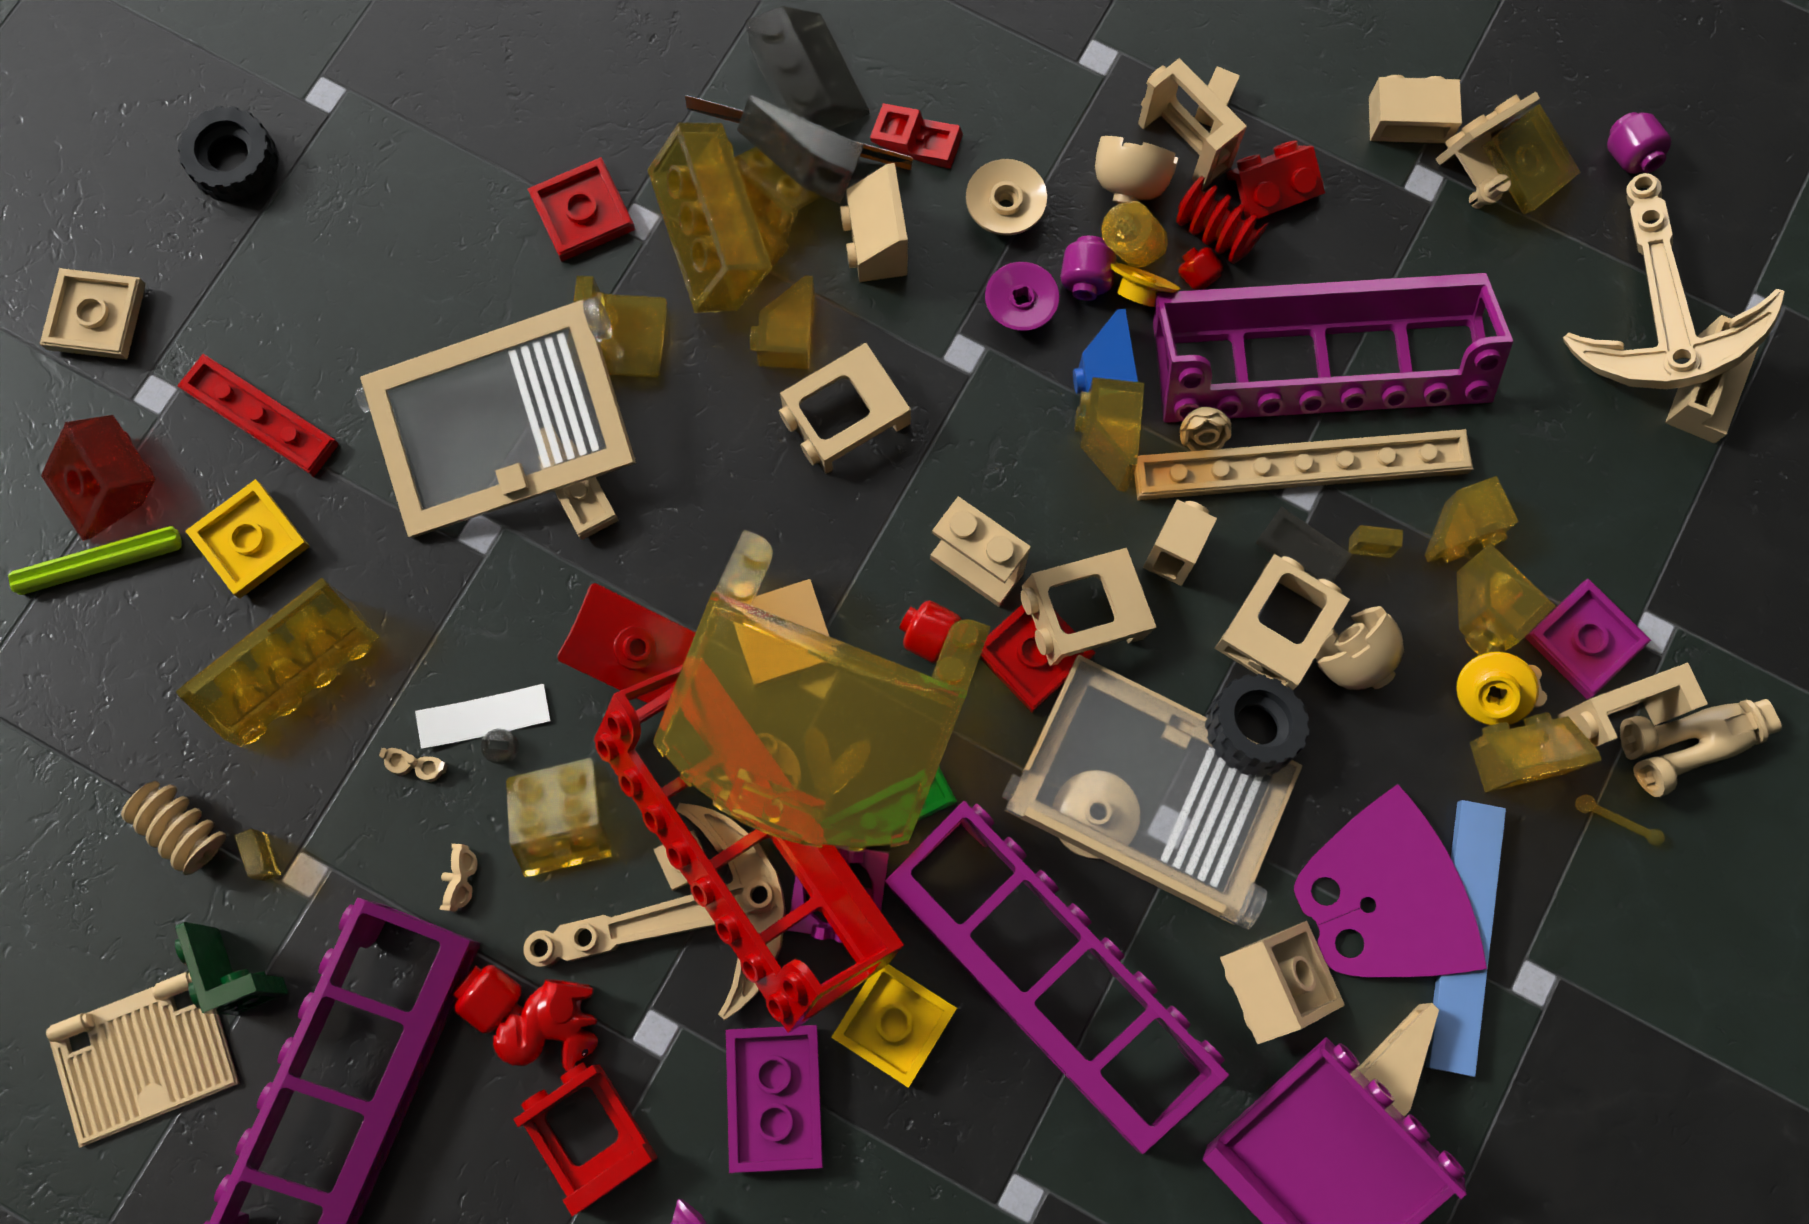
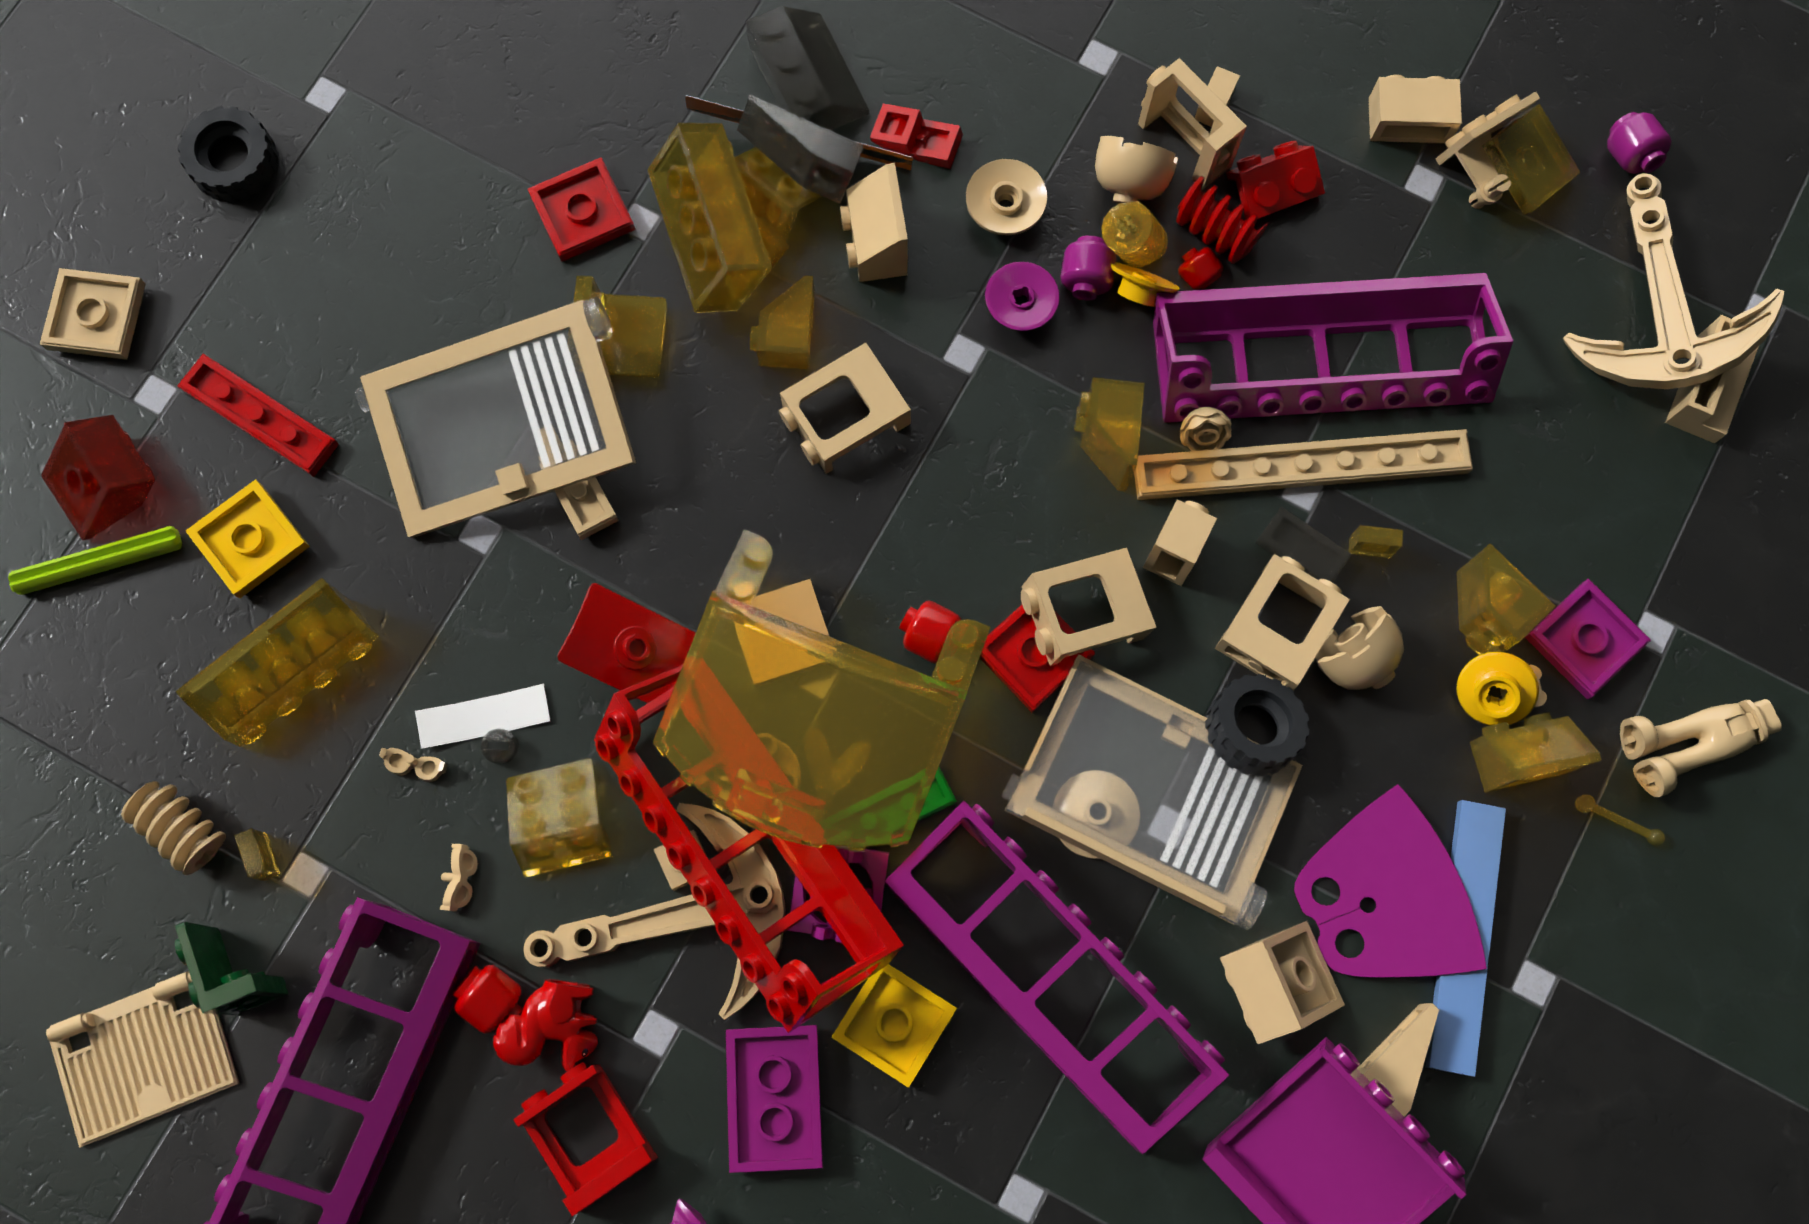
tan window [930,496,1031,607] -> none
blue slope [1073,309,1139,407] -> none
clear yellow slope [1425,476,1519,563] -> none
tan window [1557,663,1708,755] -> none

